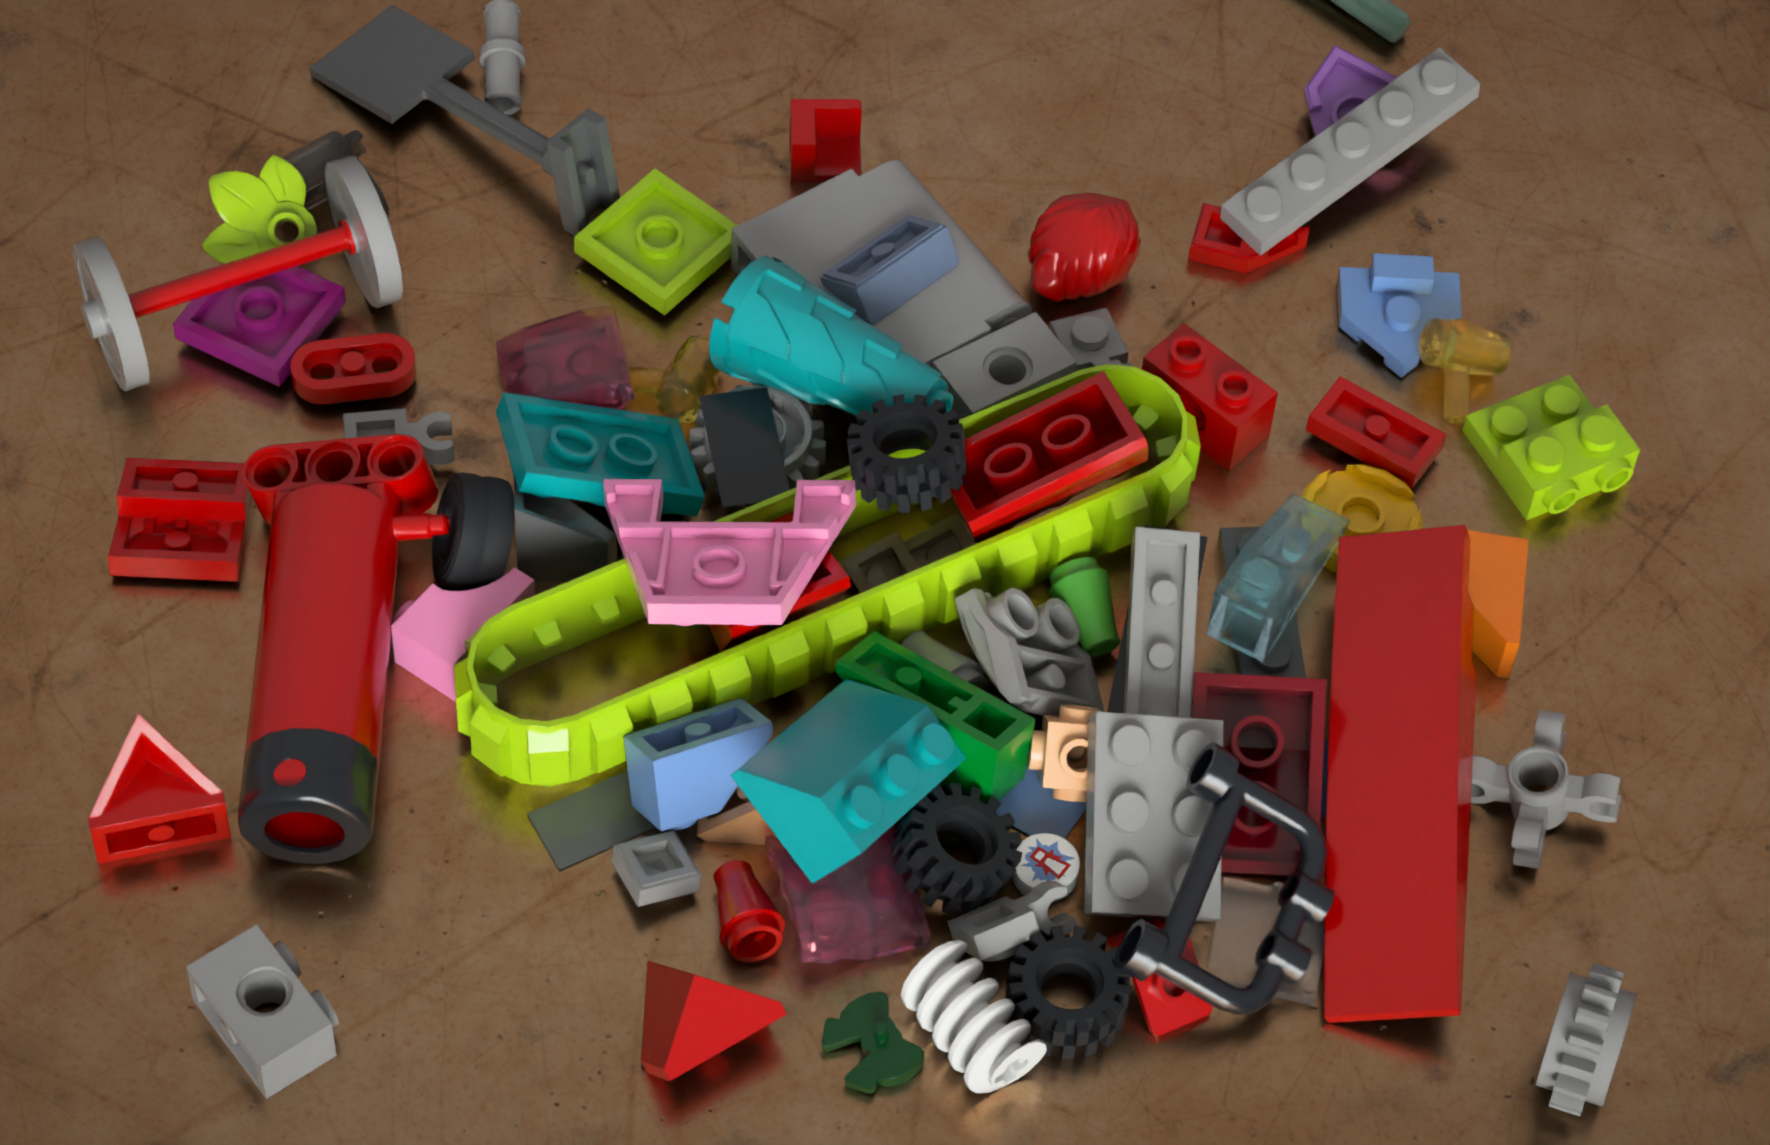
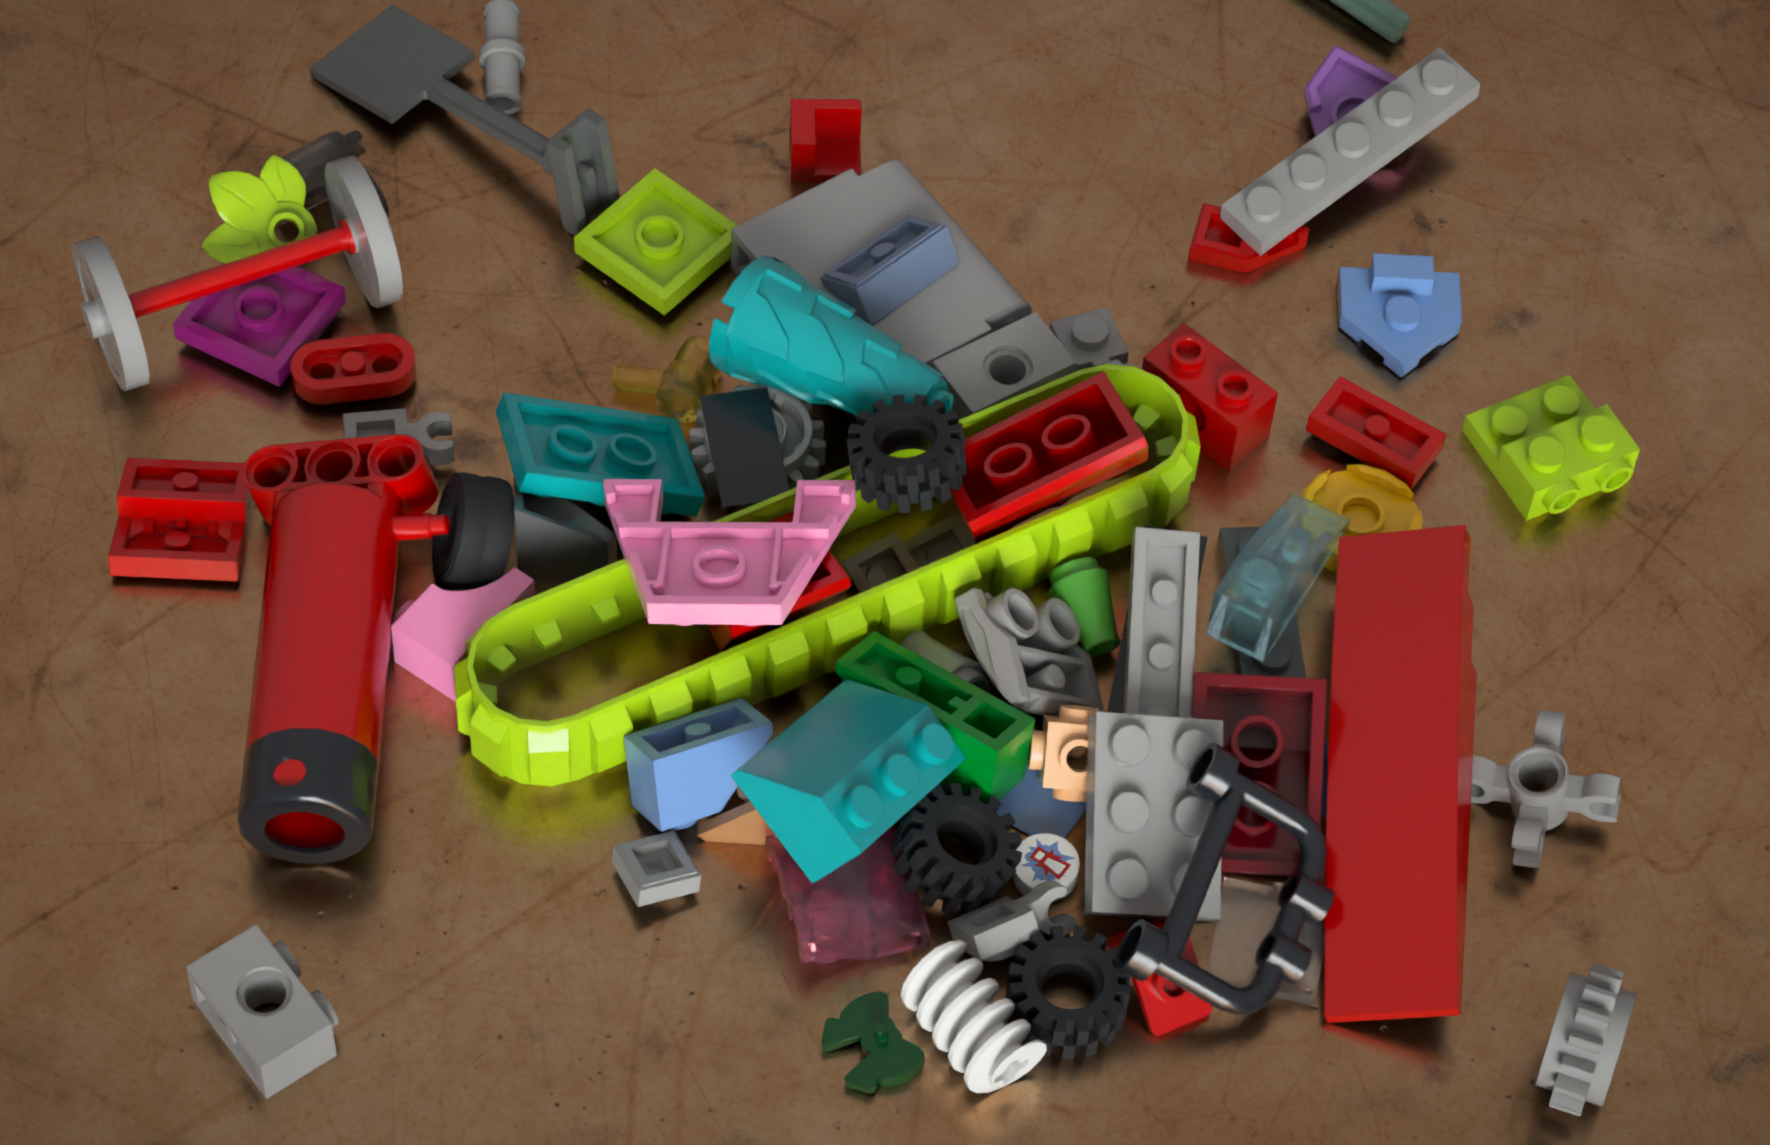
red slope [88,714,231,864] -> none
clear pink slope [496,306,635,410] -> none
dark grey sticker [527,770,656,870] -> none
red slope [641,961,787,1081] -> none
red cone [713,860,785,962] -> none
red hair [1028,193,1141,302] -> none
clear yellow piece [1418,318,1512,423] -> none
orange slope [1467,530,1529,679] -> none

